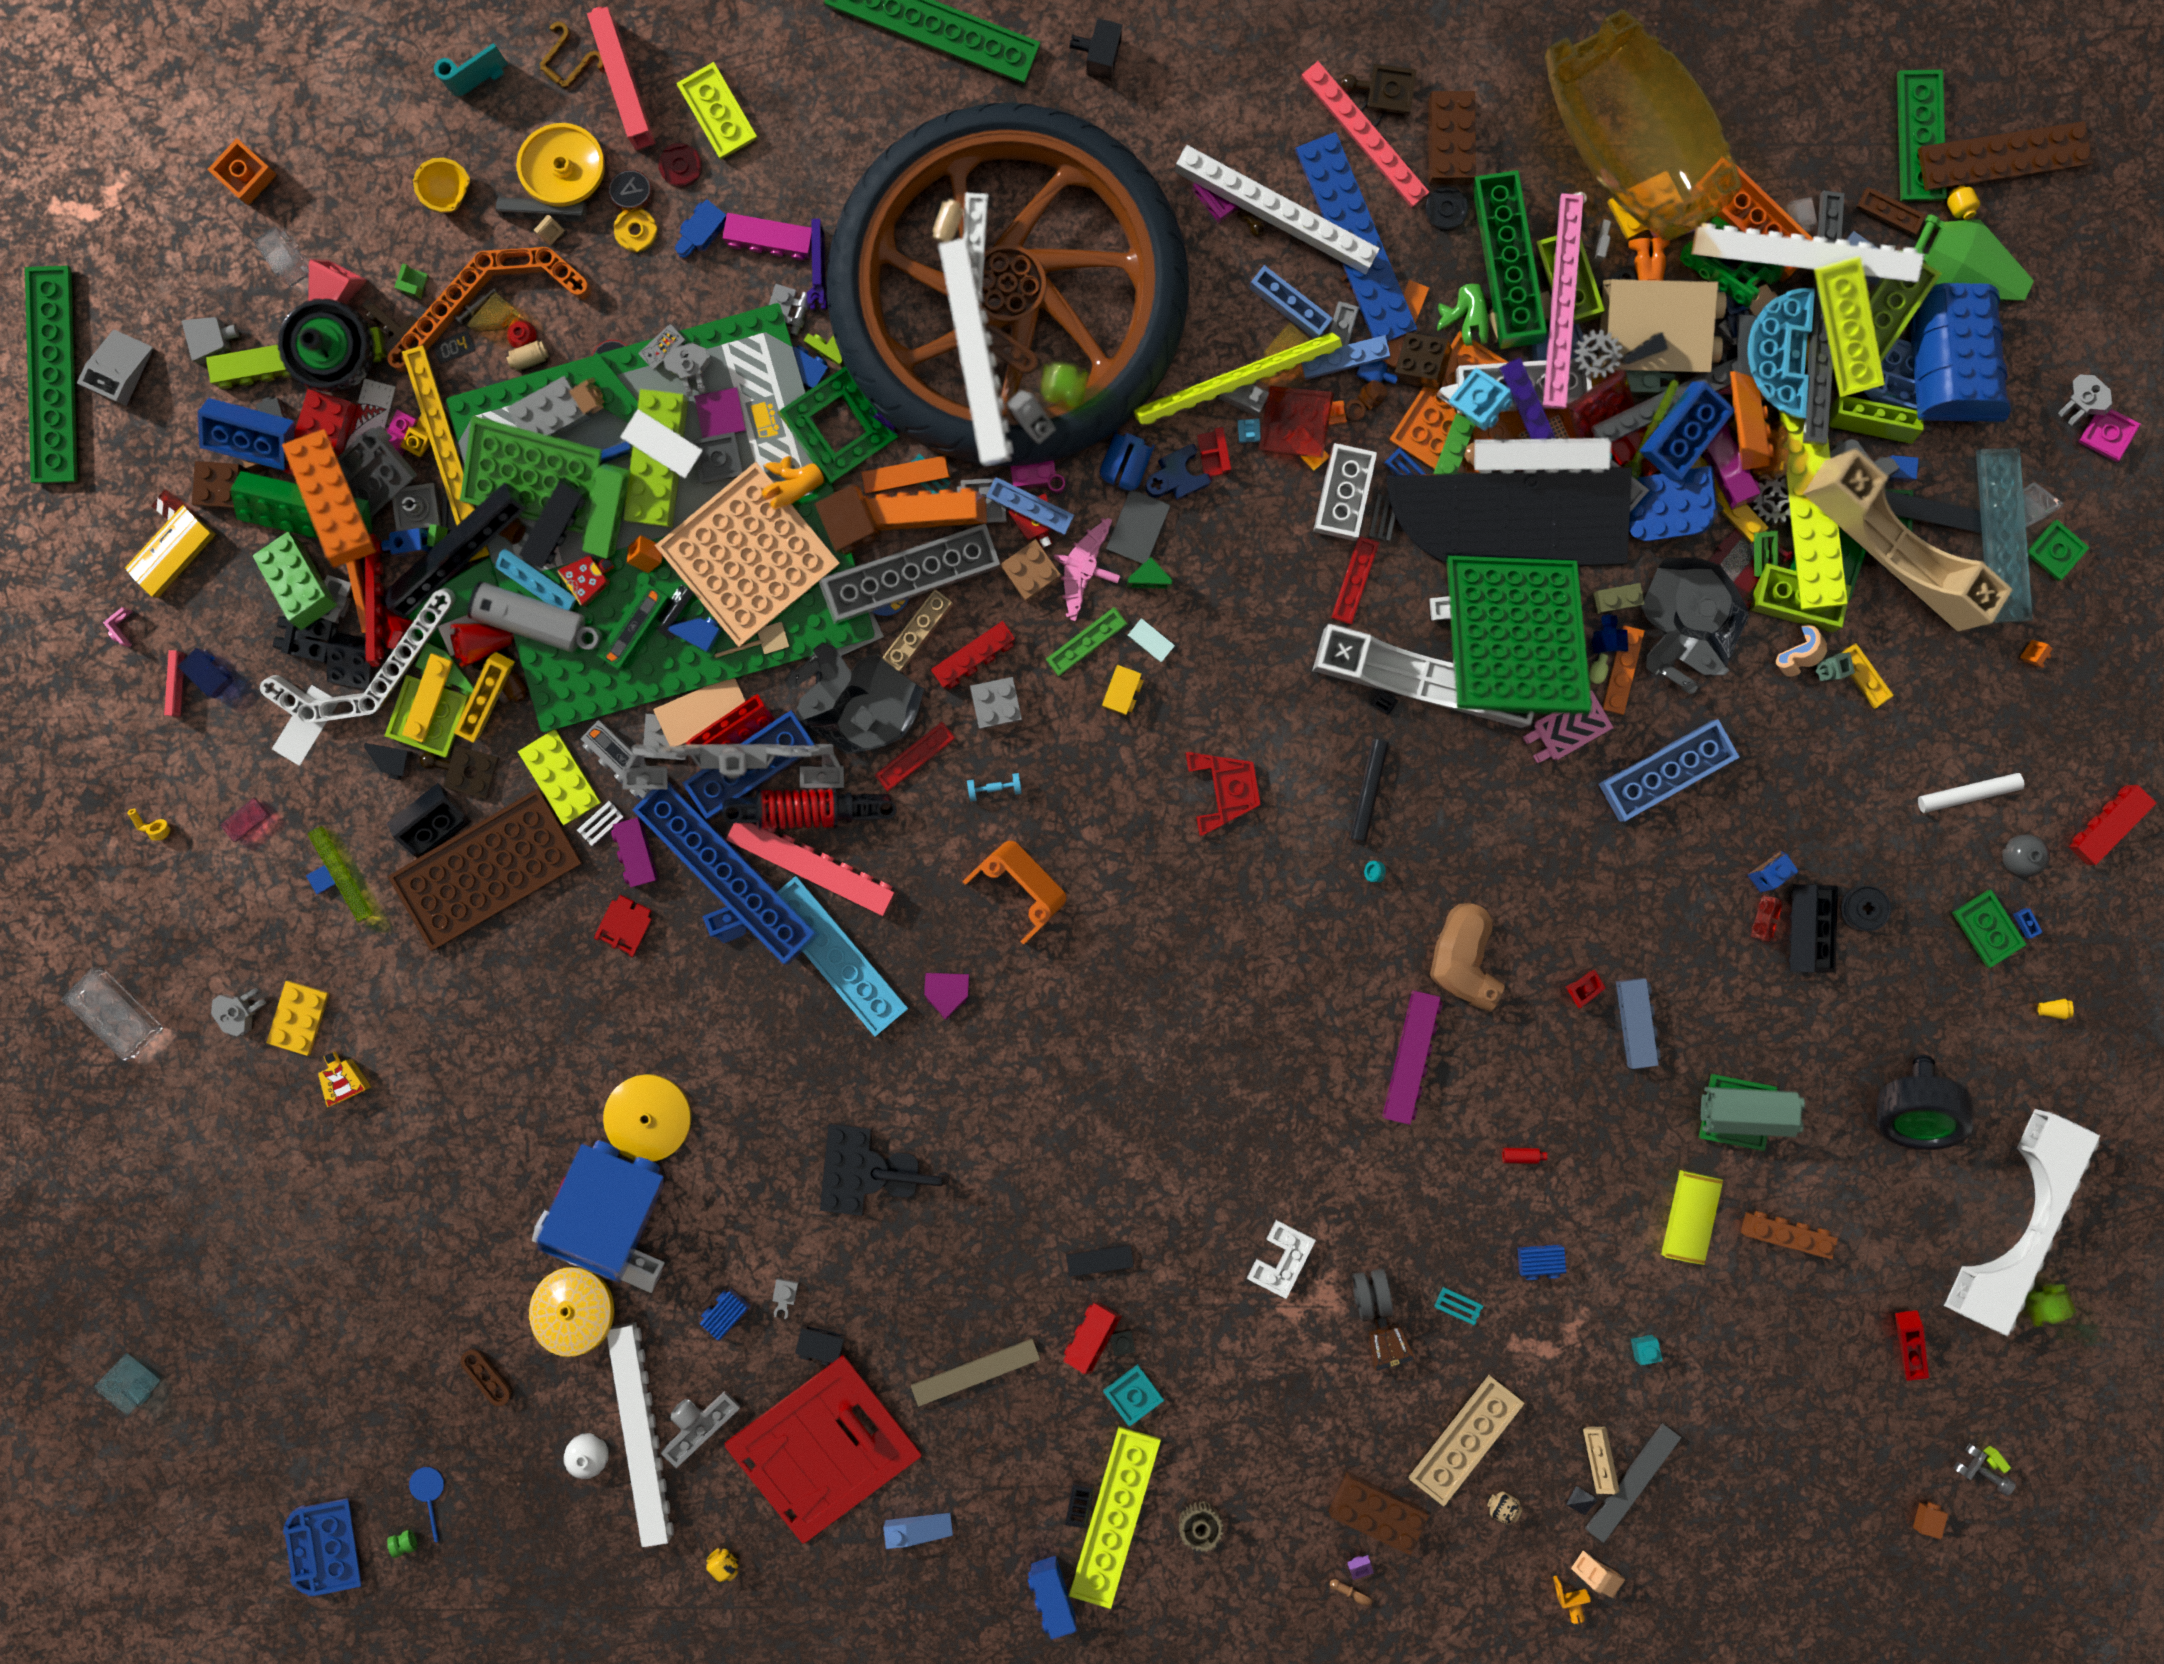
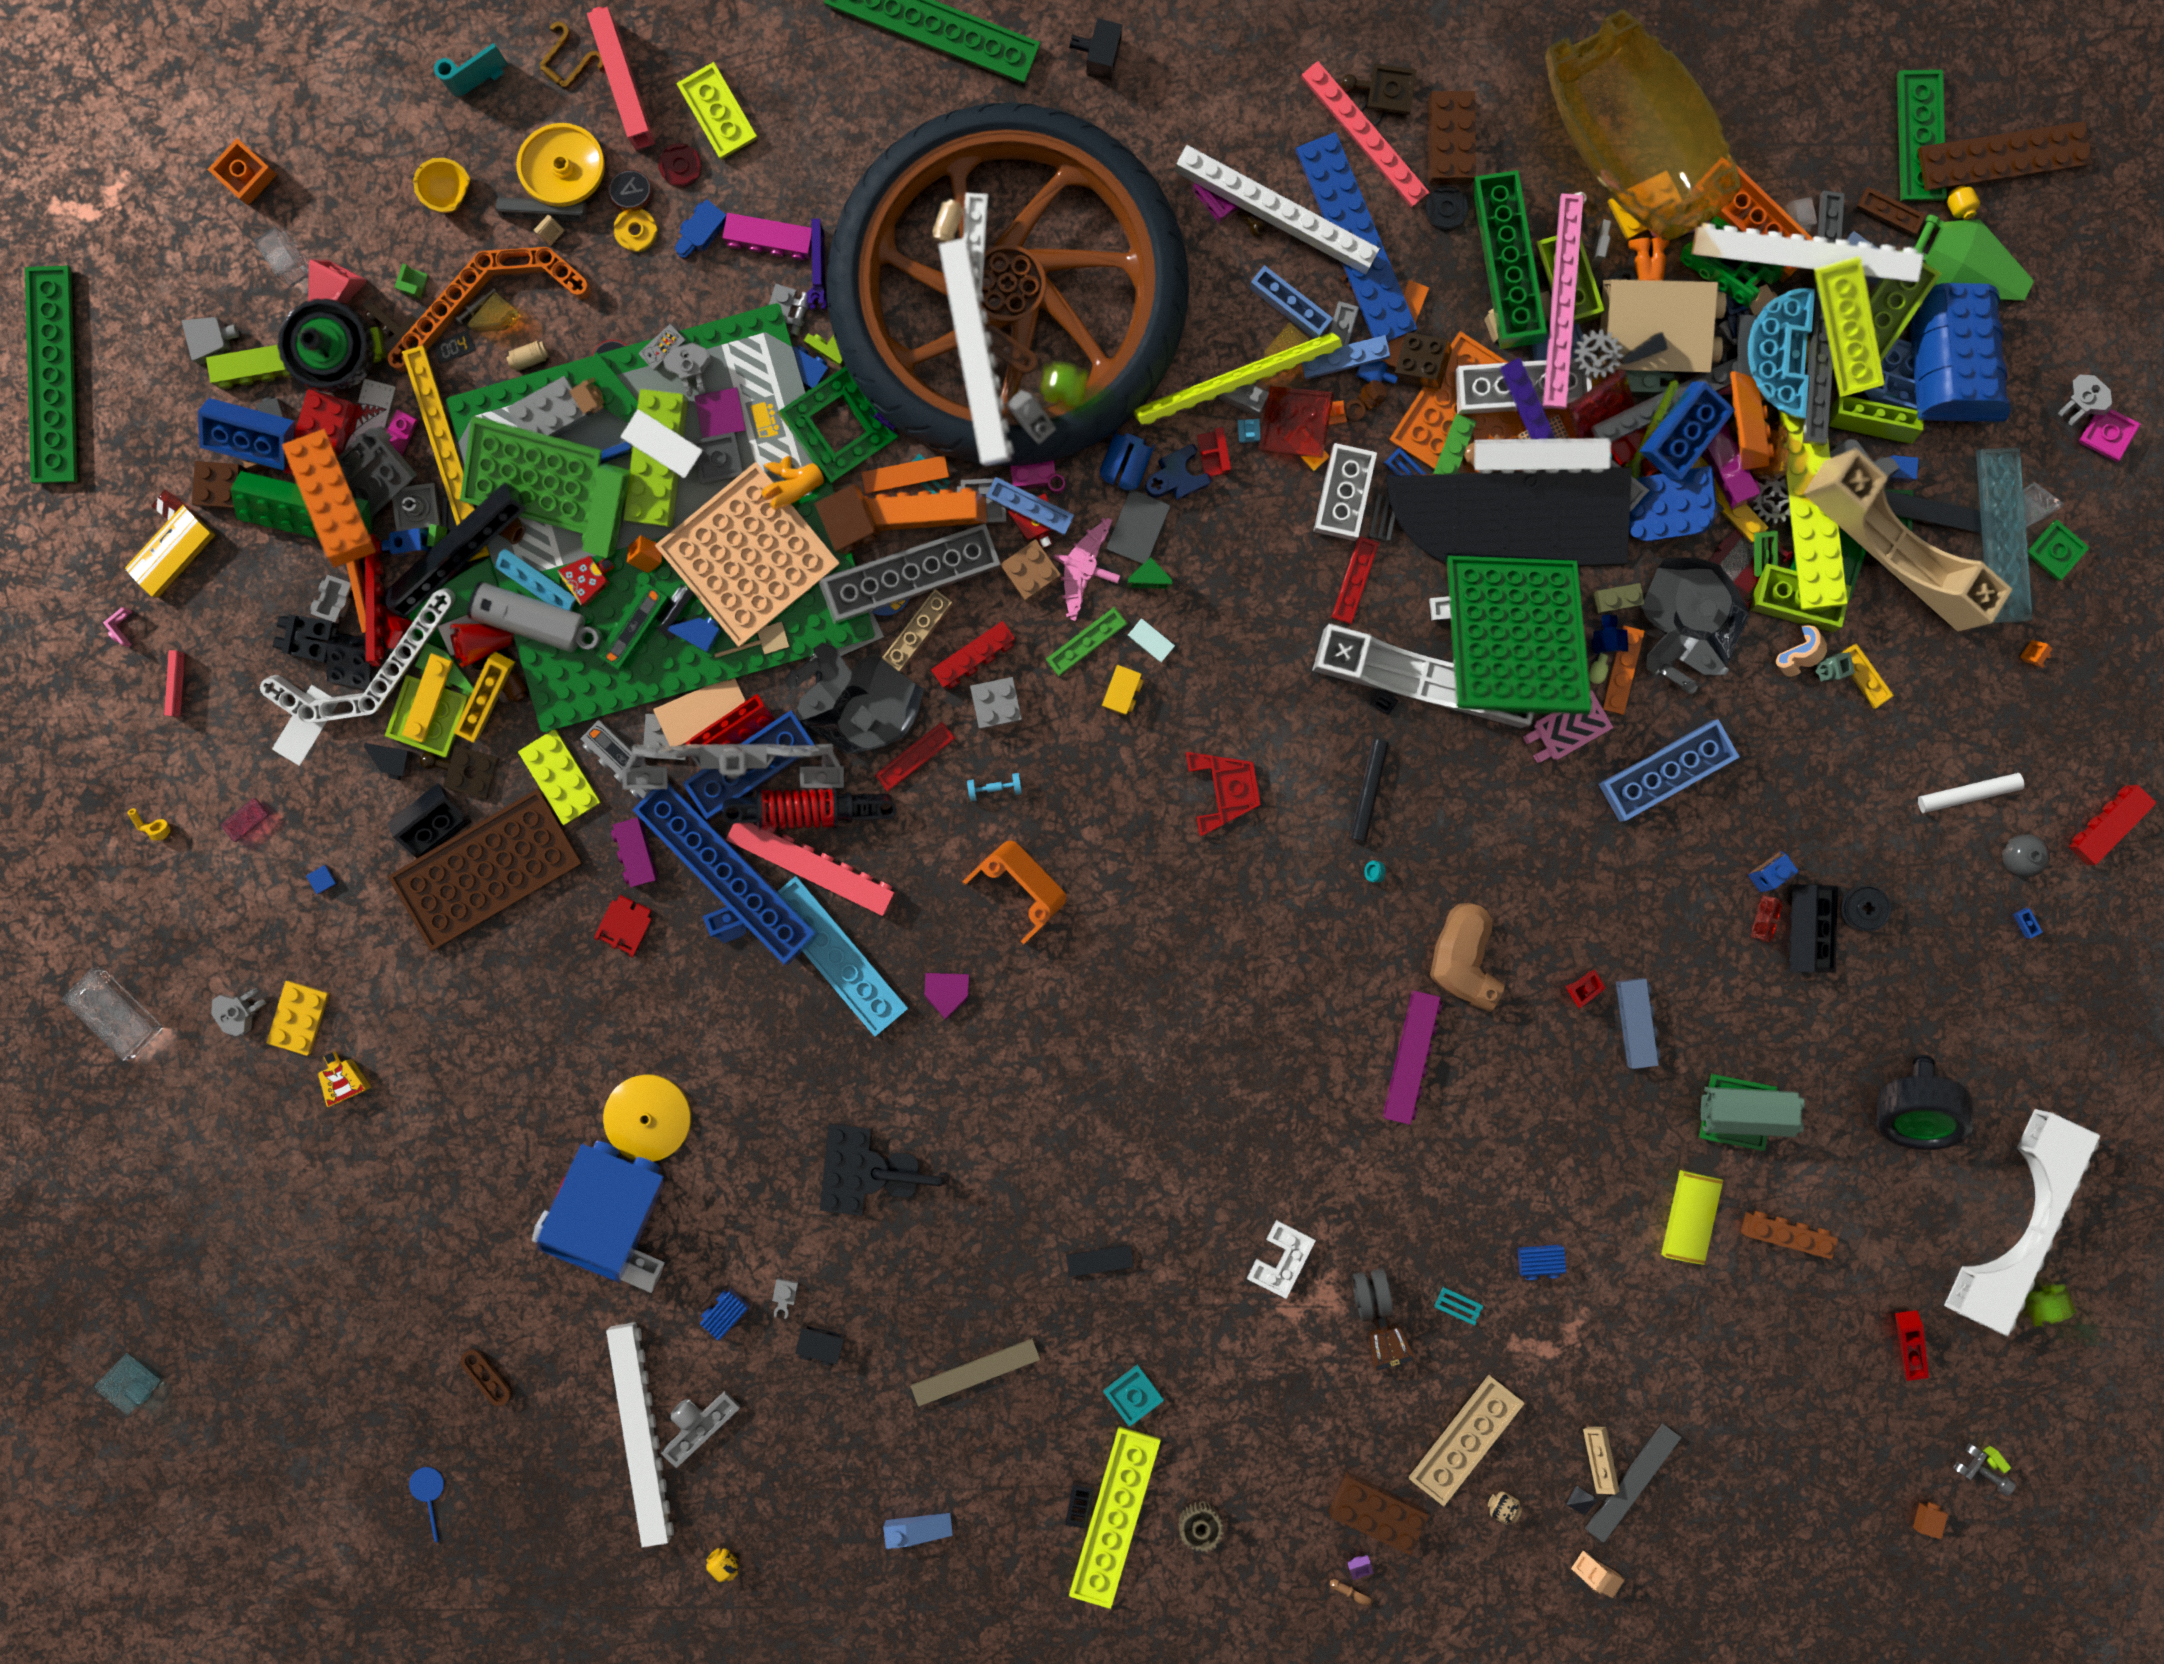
light grey slope [77,329,154,406] -> none
clear blue brick [178,648,234,698] -> none
bright green brick [252,531,337,630] -> none
blue plate [283,1498,362,1596] -> none
clear neon green piece [307,826,374,923] -> none
bright green wheel [387,1529,417,1558] -> none
yellow slope [400,414,431,457] -> none
red cone [507,320,537,348] -> none
black brick [519,477,587,568] -> none
yellow dish [529,1267,614,1357] -> none
white cylinder [564,1433,609,1479] -> none
white tile [577,801,624,846] -> none
red door [724,1355,921,1544] -> none
blue brick [1028,1556,1077,1640] -> none
red brick [1063,1303,1122,1374] -> none
pearl dark grey plate [1111,1329,1136,1356] -> none
white slope [1436,384,1458,407] -> none
bright green piece [1437,284,1489,346] -> none
medium azure plate [1448,367,1513,431] -> none
red cylinder [1502,1148,1547,1164] -> none
light orange bracket [1553,1576,1591,1624] -> none
teal brick [1631,1335,1662,1365] -> none
green plate [1952,890,2027,968] -> none
yellow cone [2038,998,2074,1020] -> none

